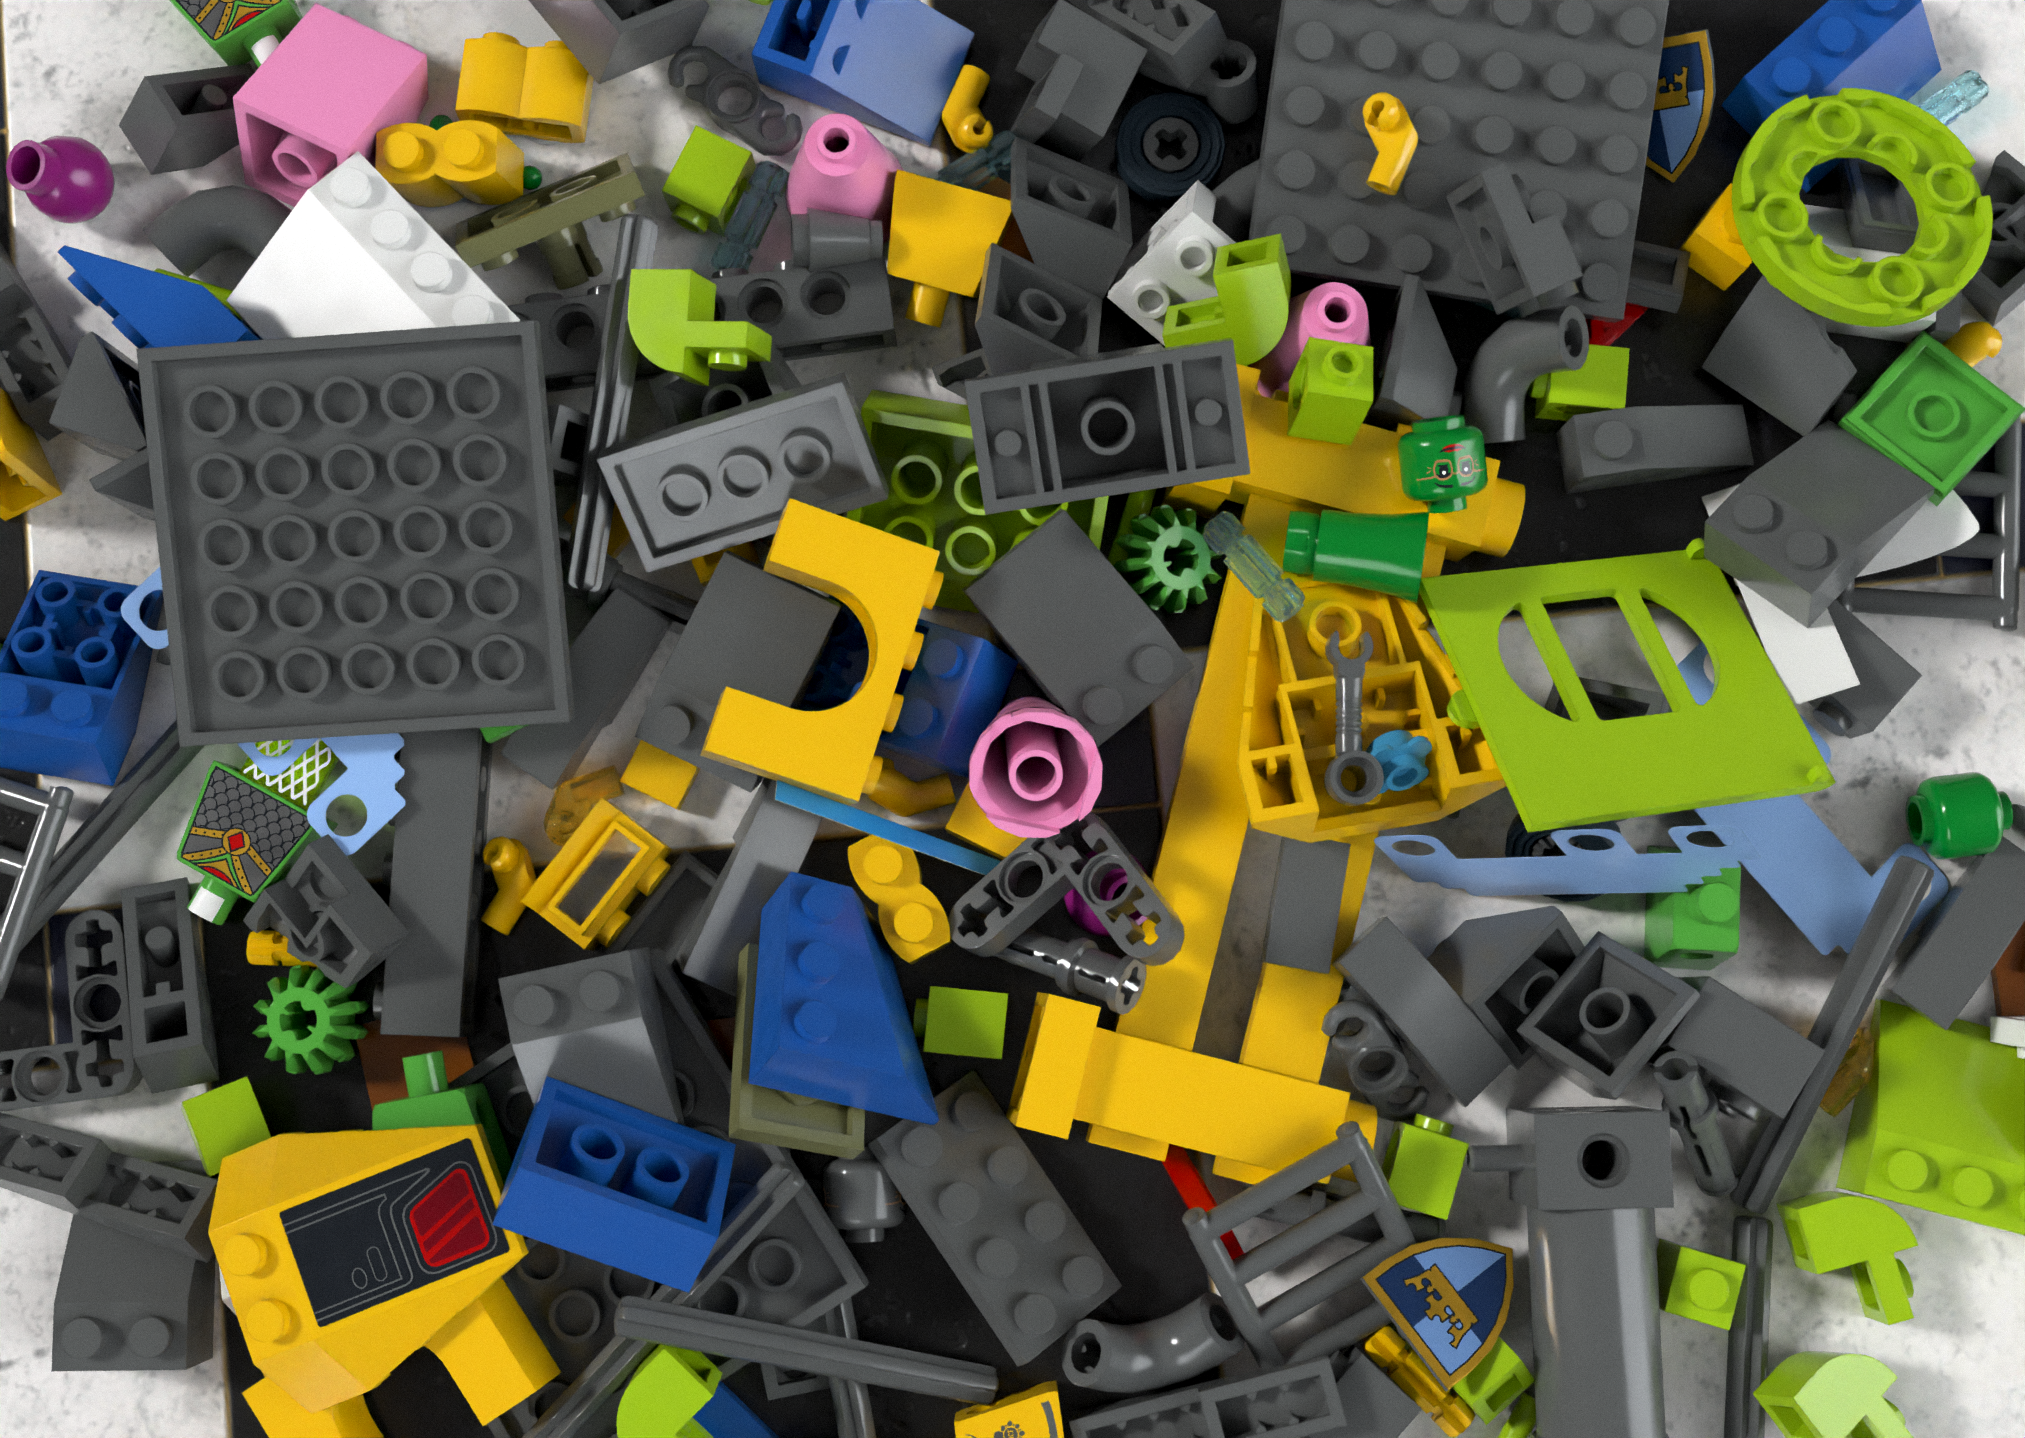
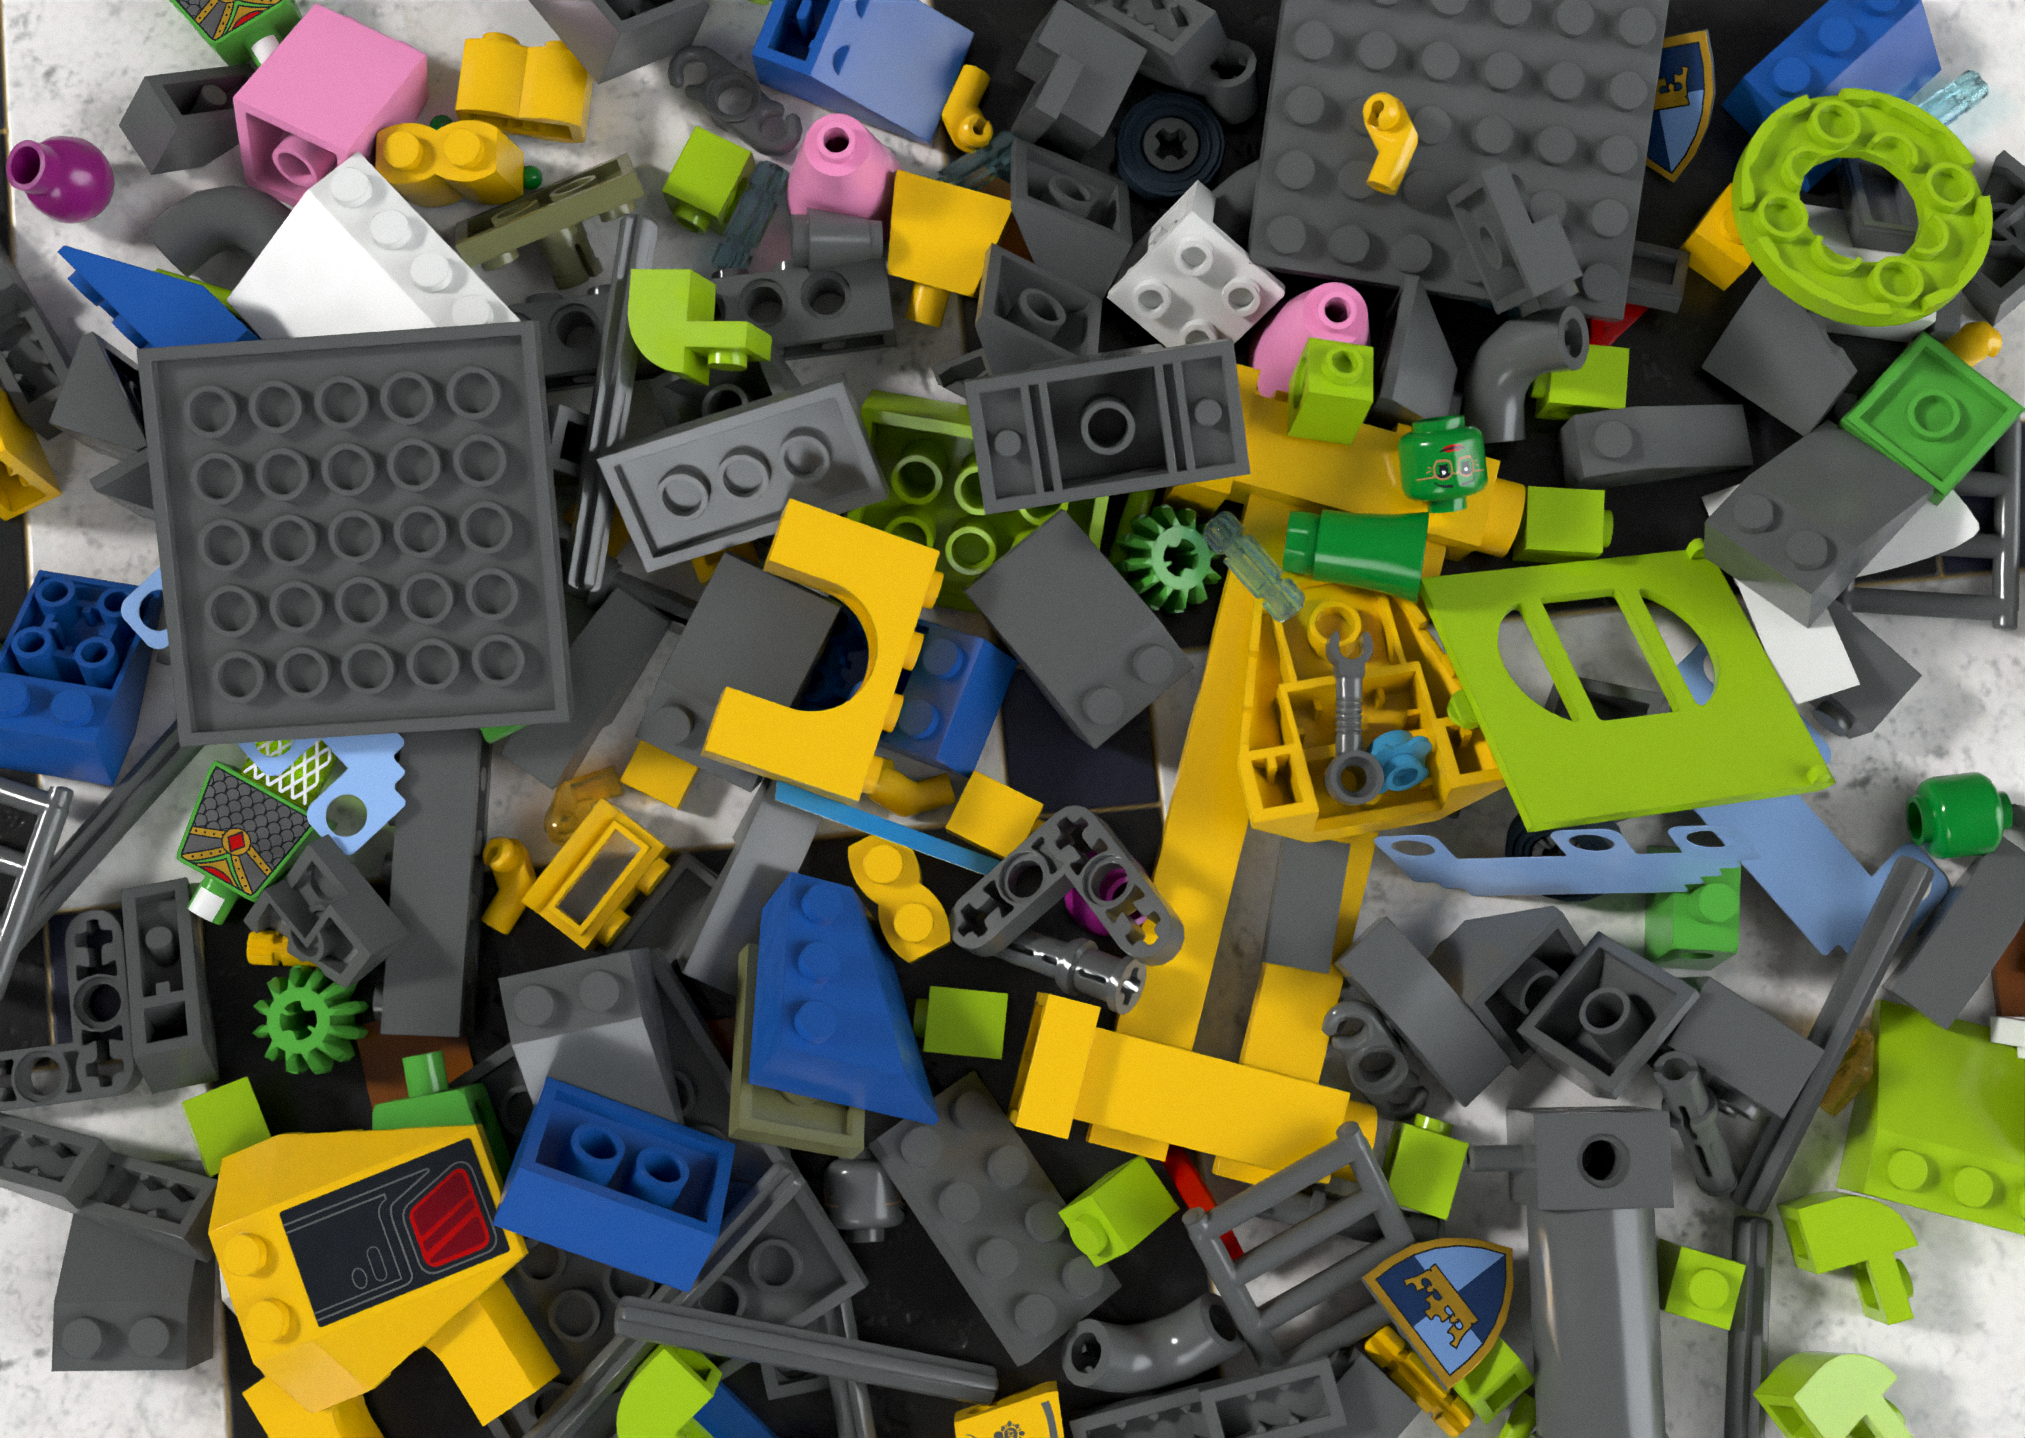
bright pink cone [968,695,1103,838] -> none
lime brick [1162,233,1291,366] -> none
none -> lime brick [1058,1155,1180,1268]
none -> lime brick [1512,486,1613,563]

